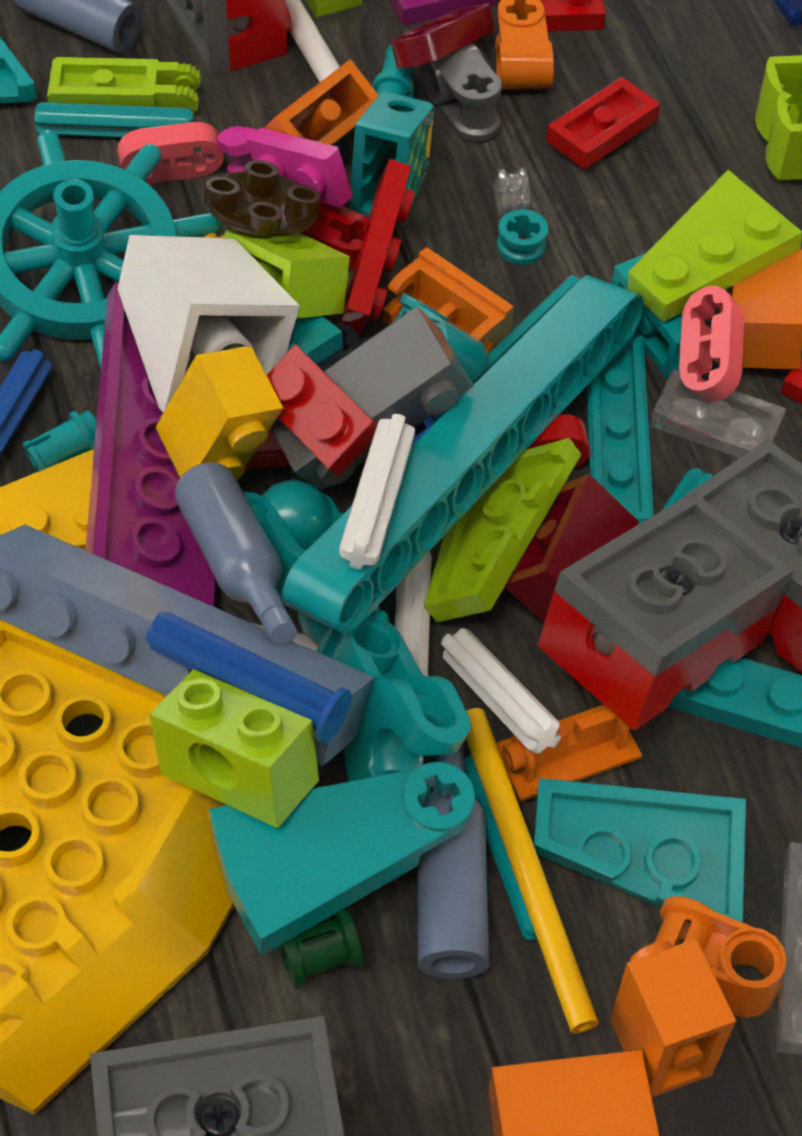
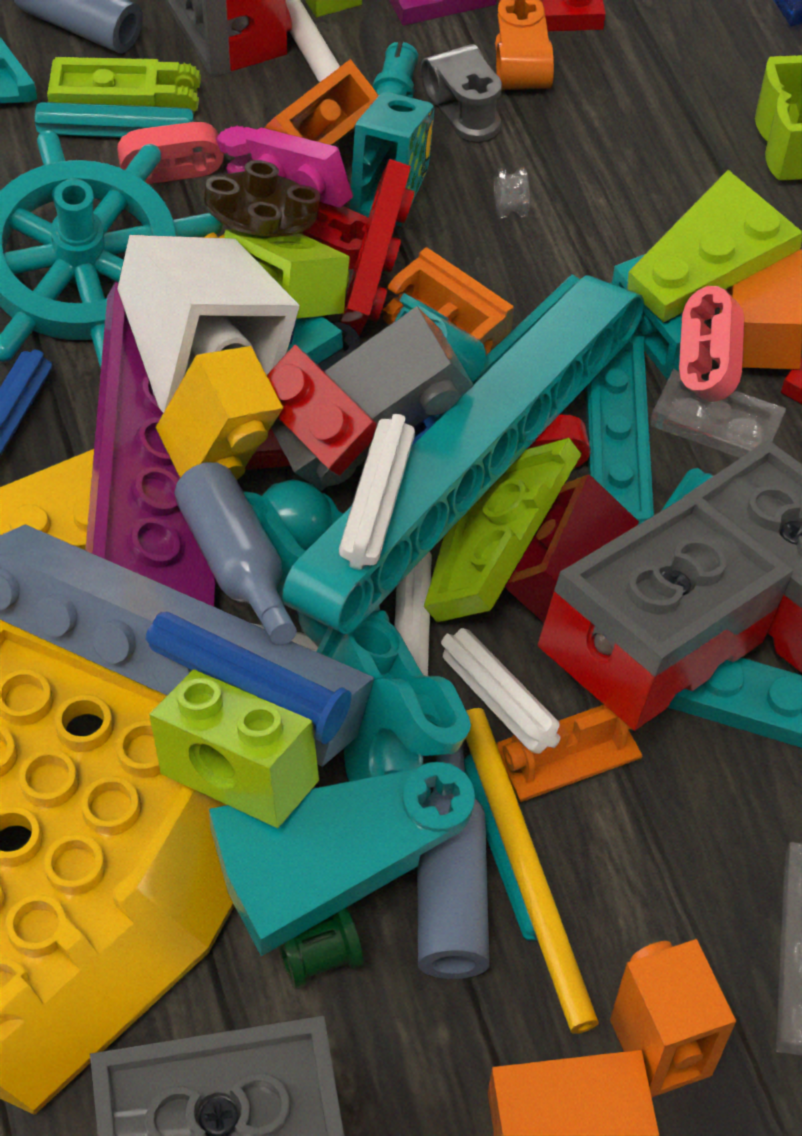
teal pin [22,410,96,472] -> none
dark red beam [390,4,495,68] -> none
teal bush [497,209,549,265] -> none
teal wing [533,778,746,923] -> none
red plate [546,77,661,170] -> none
orange piece [654,896,787,1018] -> none

